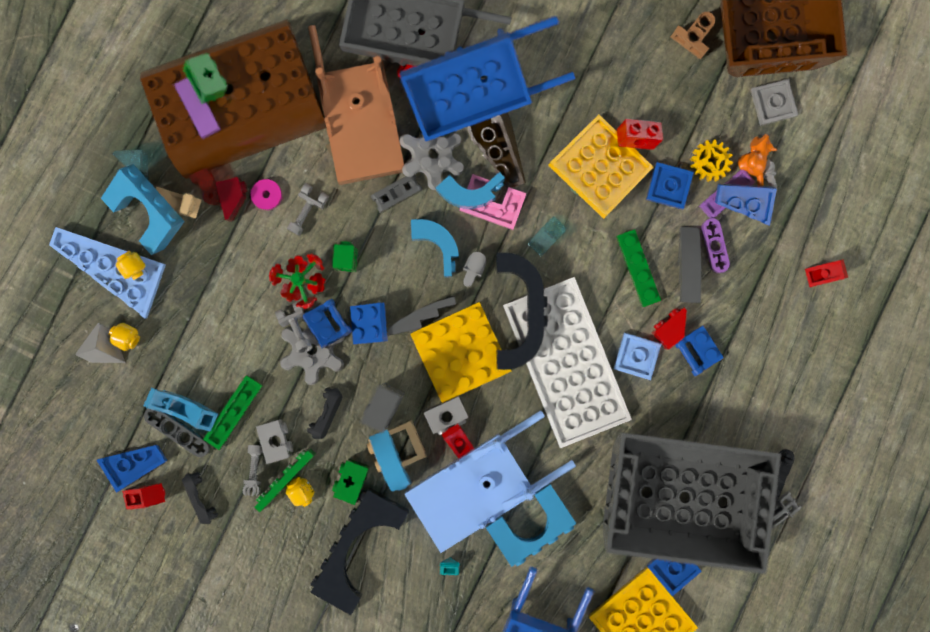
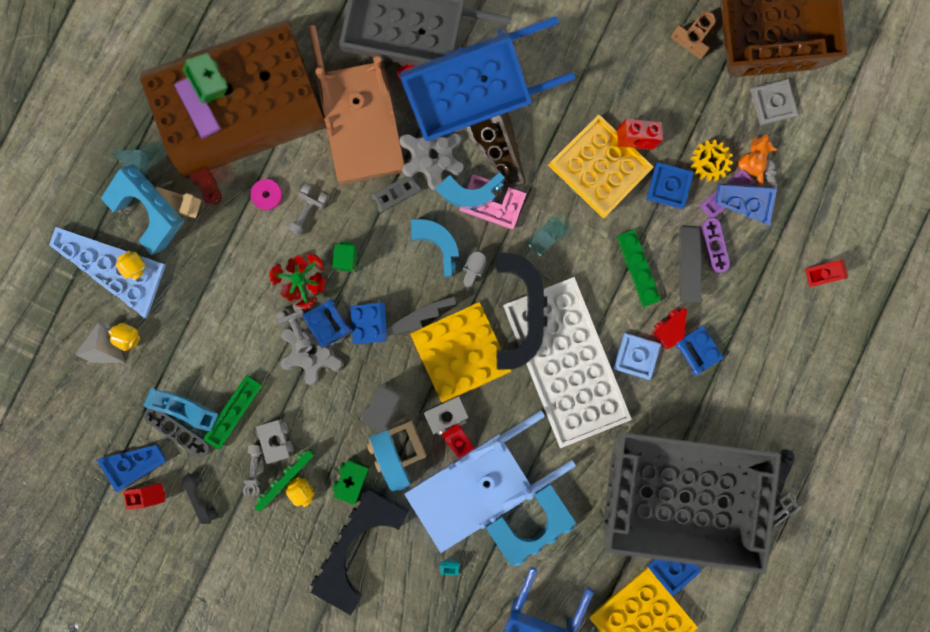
dark red slope [215,177,248,222] -> none
black piece [307,387,343,439] -> none

